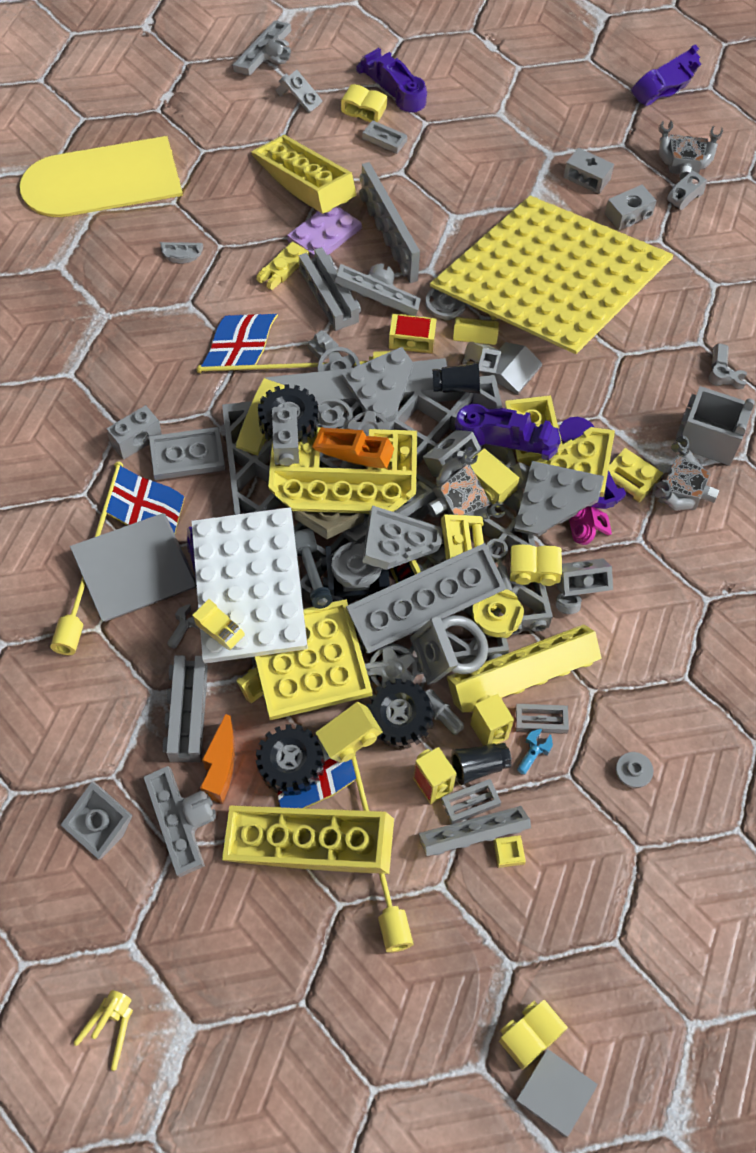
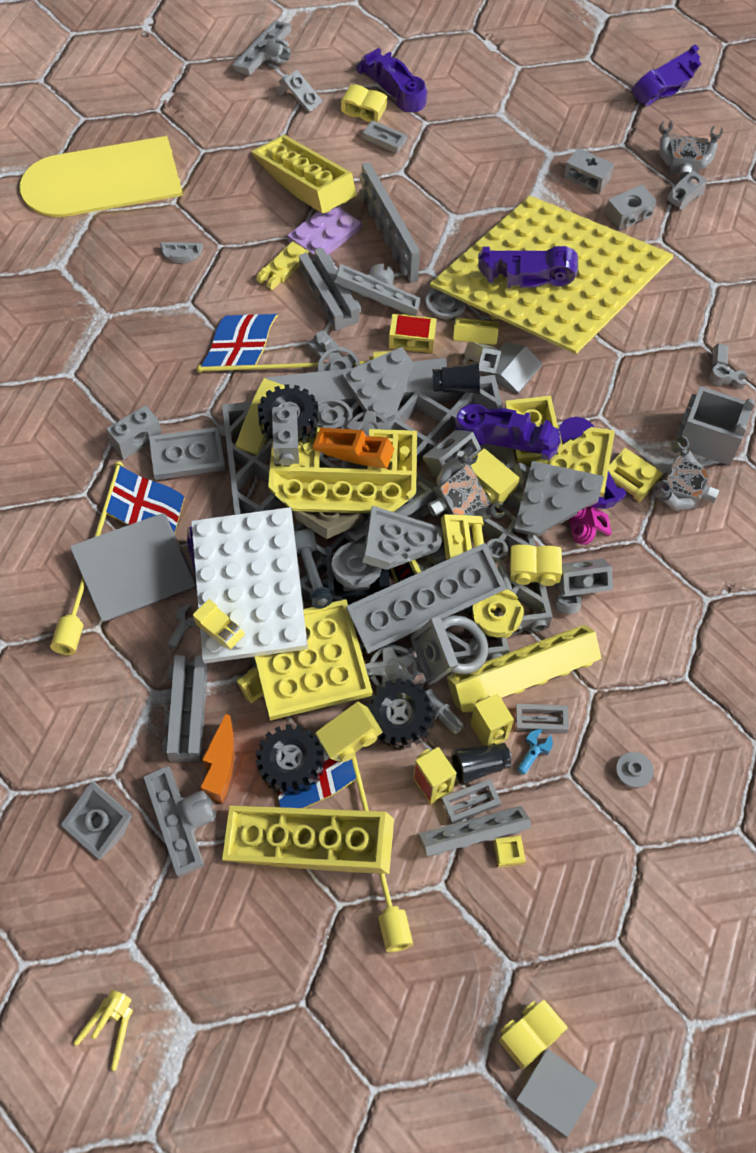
none -> dark purple piece [478,246,579,288]

